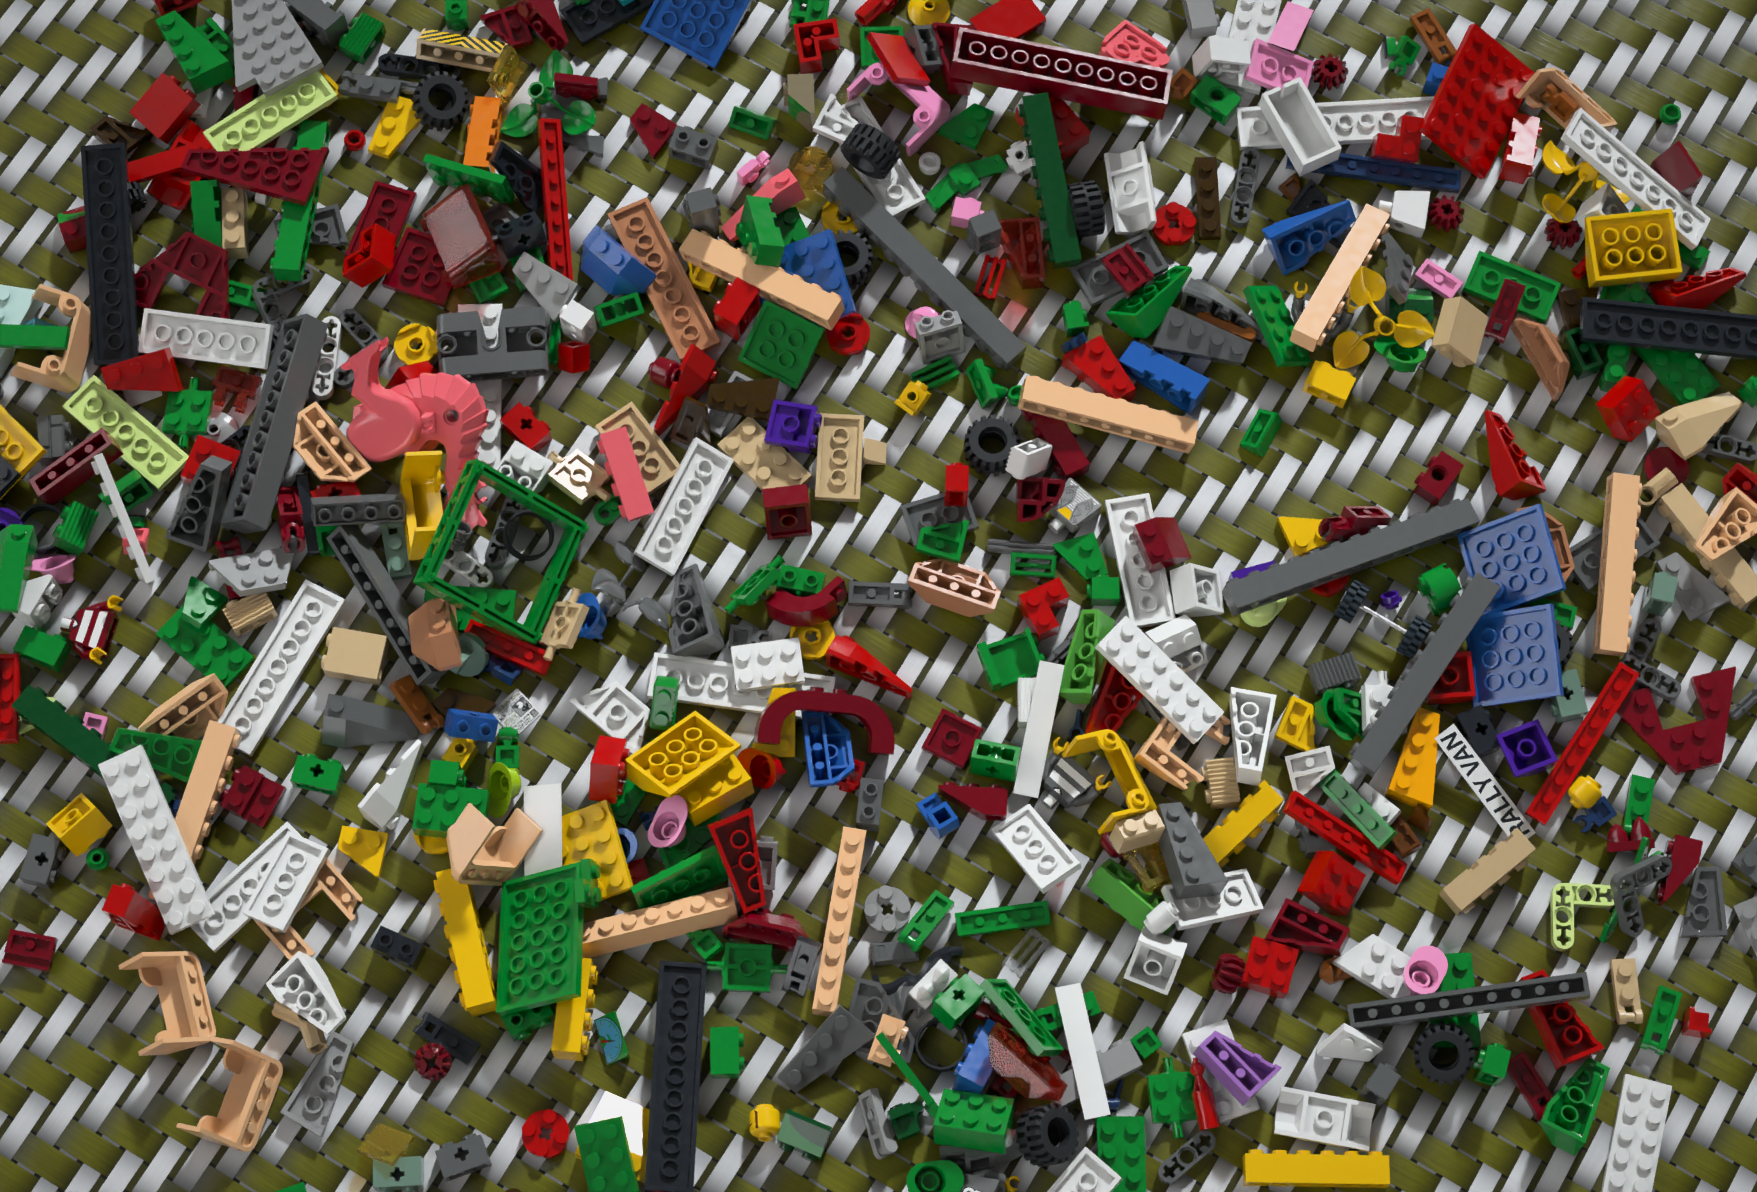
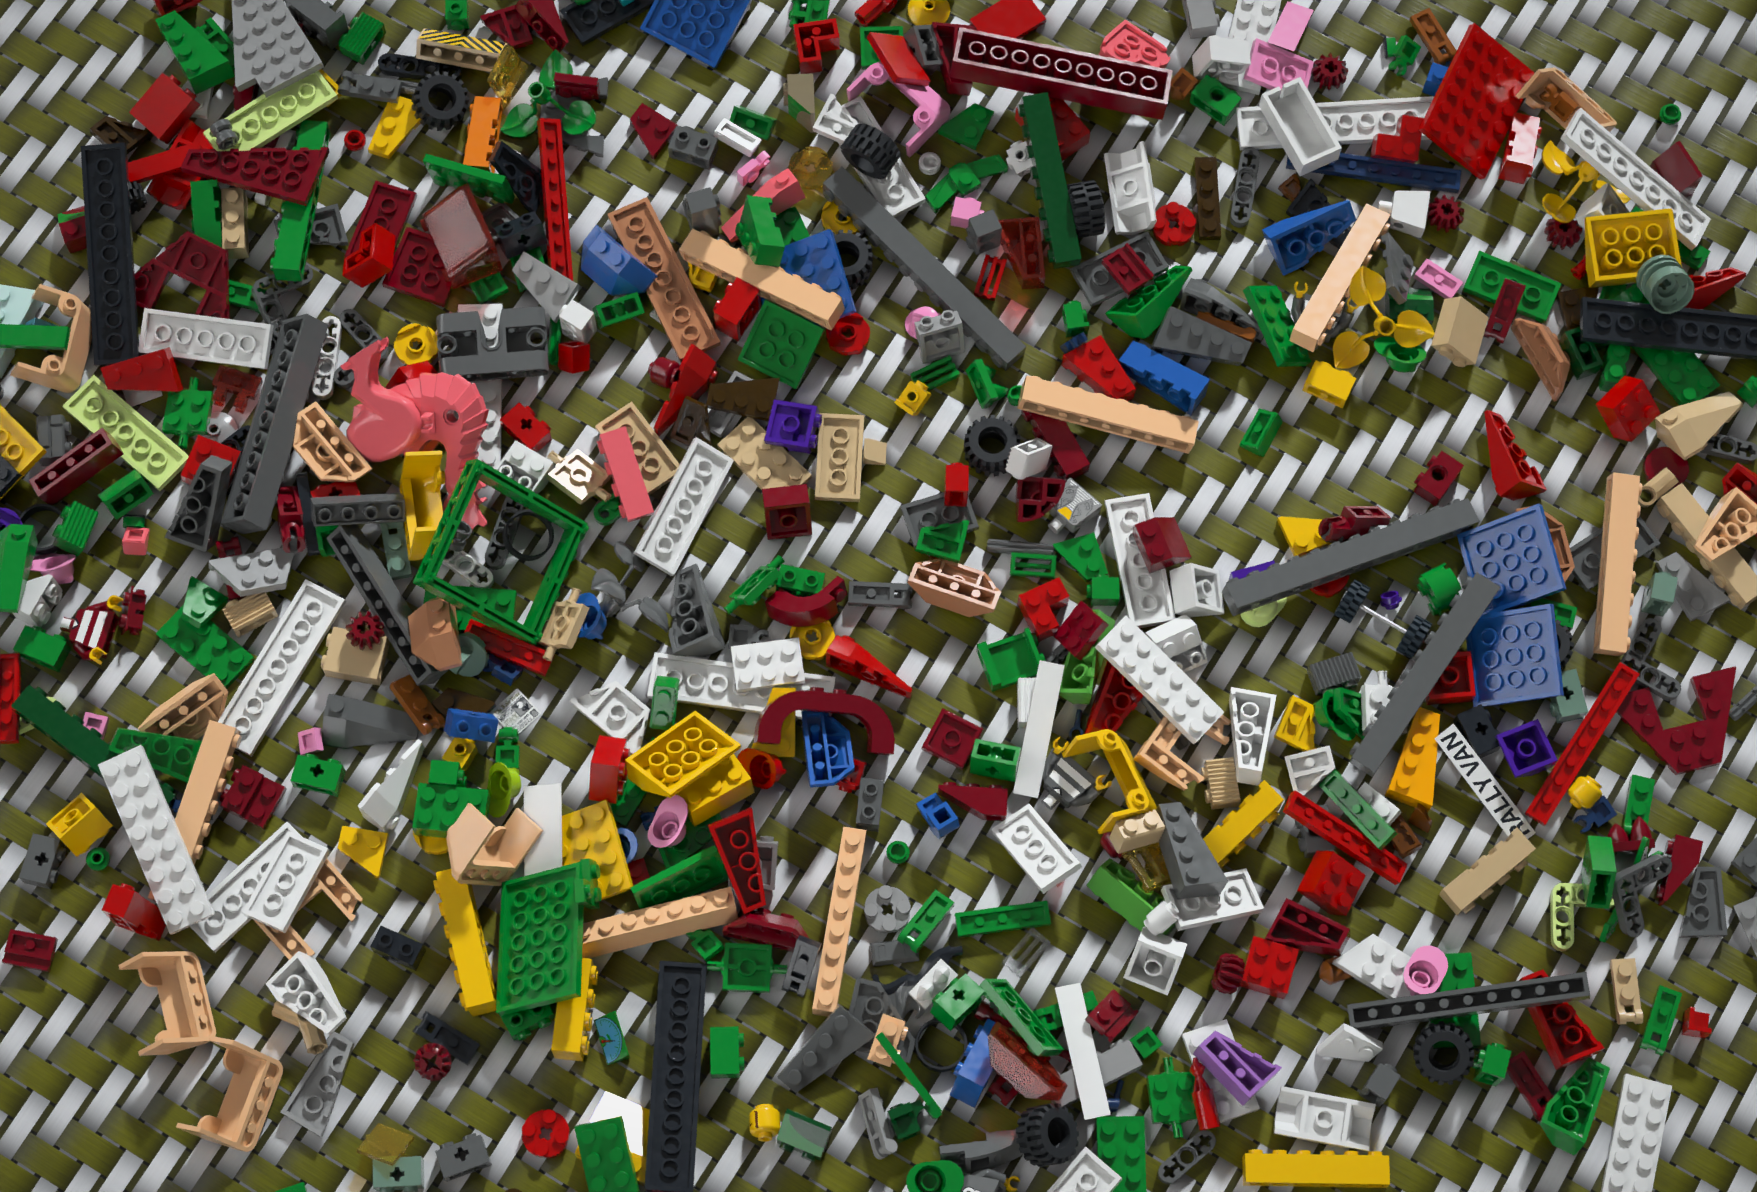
white plate [91,453,155,584] -> none
green brick [933,1089,1015,1154] -> none
none -> dark red hinge [118,586,147,635]
none -> dark grey wheel [210,119,239,150]
none -> bright pink plate [298,727,323,755]
none -> dark red gear [346,611,385,651]
none -> white tile [713,118,761,157]
none -> green plate [886,841,910,864]
none -> dark red plate [1053,601,1109,661]
none -> dark red plate [1085,989,1139,1043]
none -> green brick [1581,836,1617,909]
none -> sand green wheel [1636,255,1694,314]

